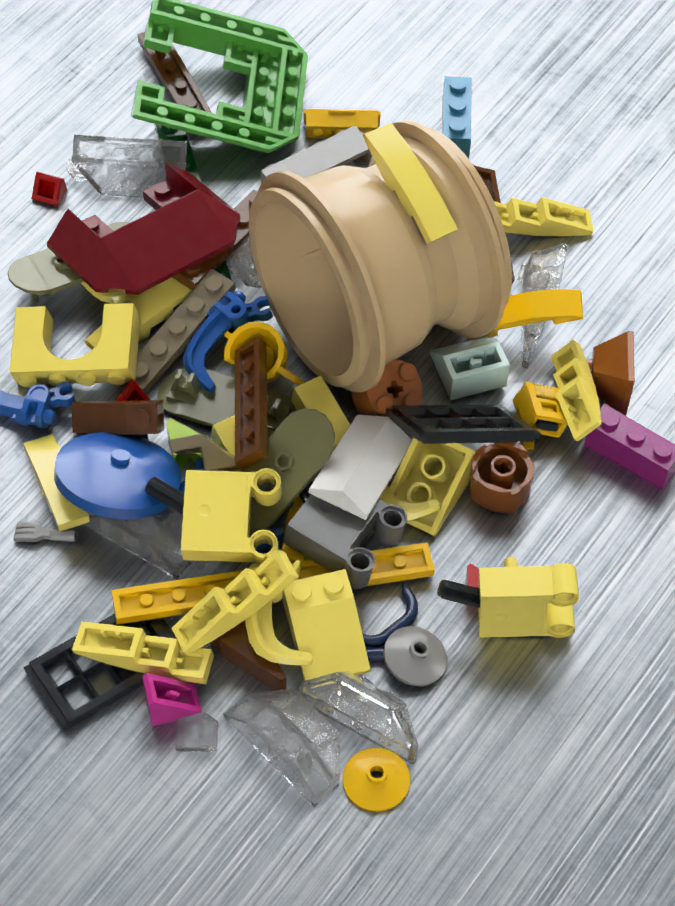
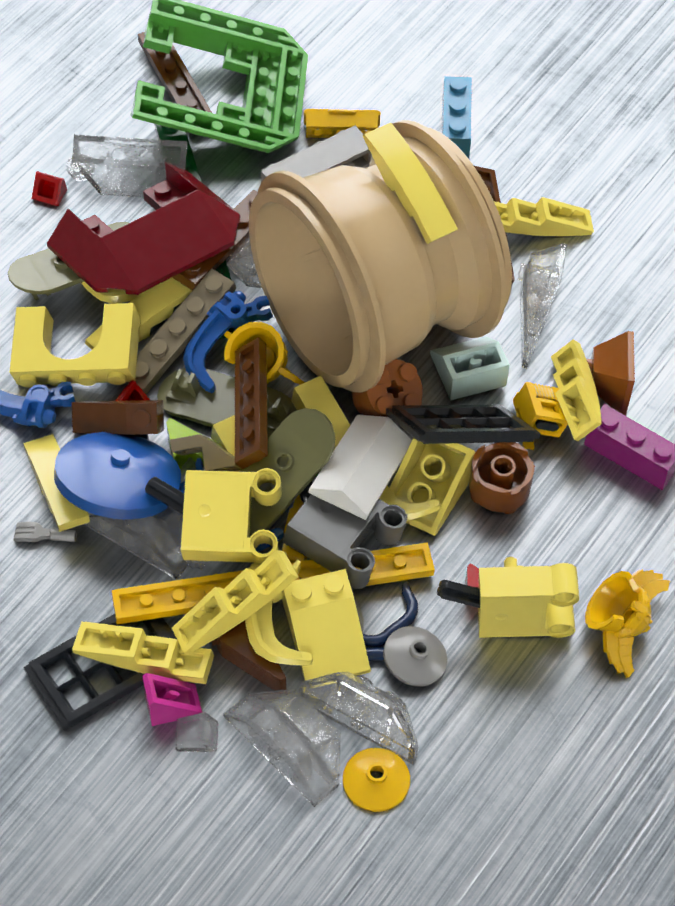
yellow slope [468,289,584,340] -> none
none -> yellow helmet [585,569,670,678]

